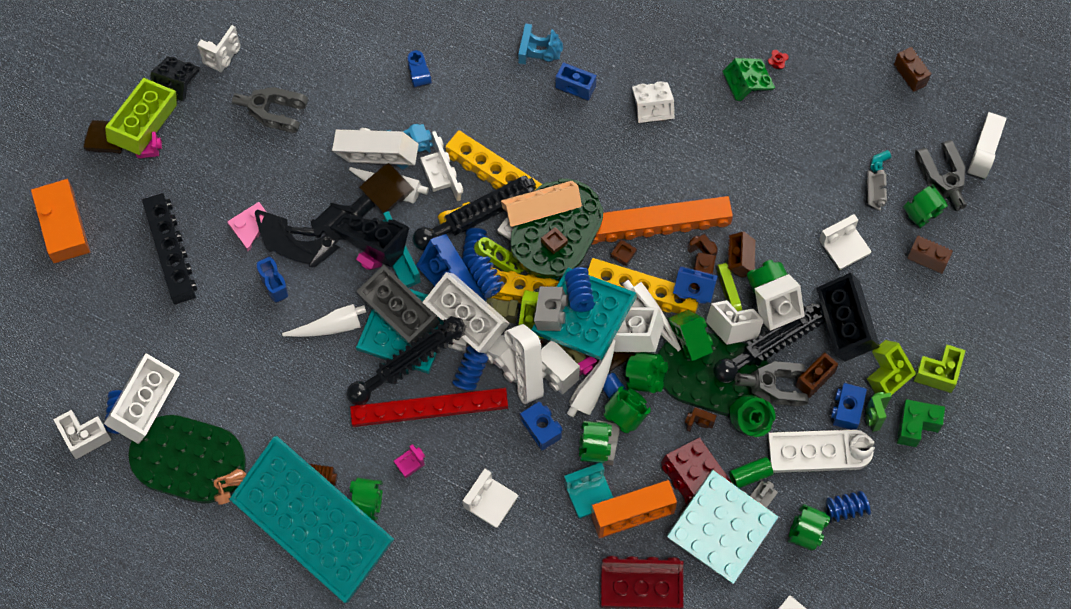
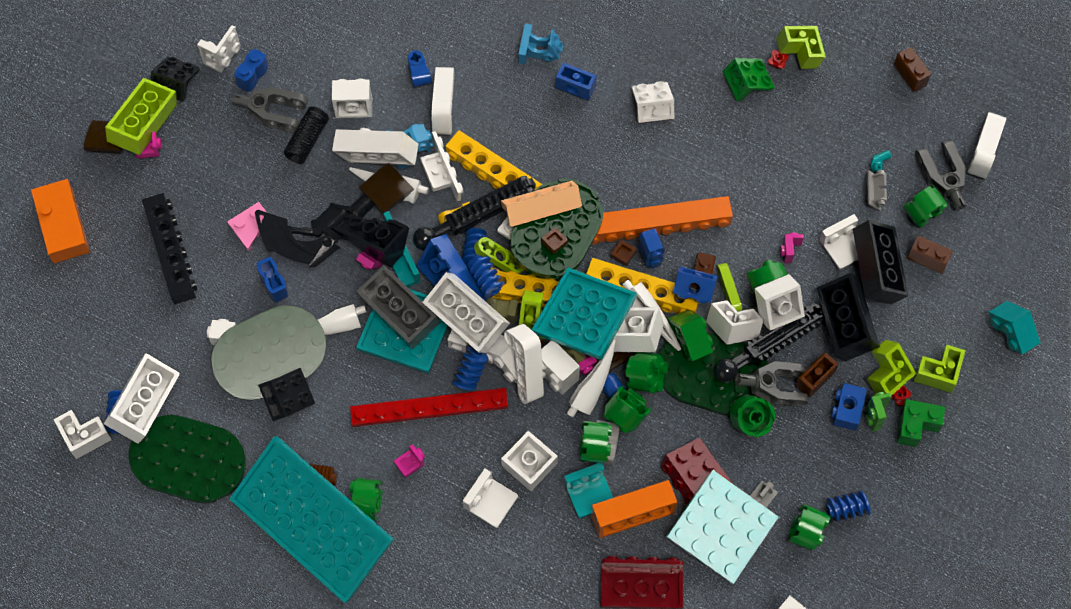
nougat piece [214,469,246,505] -> none
black gear [347,316,467,406] -> none
blue brick [520,401,563,451] -> none
light grey brick [534,286,568,331] -> none
blue piece [565,267,595,312] -> none
reddish brown bracket [685,407,717,432] -> none
reddish brown bracket [688,234,718,256] -> none
reddish brown brick [727,232,756,278] -> none
green pin [729,457,774,488] -> none
white plate [768,430,875,473] -> none
none -> white brick [207,319,236,345]
none -> plate [212,305,326,400]
none -> blue brick [234,49,268,92]
none -> black bracket [258,368,315,421]
none -> black piece [283,106,329,164]
none -> white brick [332,79,372,118]
none -> white beam [432,67,454,135]
none -> white brick [501,431,558,491]
none -> blue brick [638,228,665,268]
none -> lime brick [776,26,826,69]
none -> dark pink bracket [780,232,804,263]
none -> black brick [853,220,908,304]
none -> red plate [891,386,911,406]
none -> teal brick [989,301,1041,355]

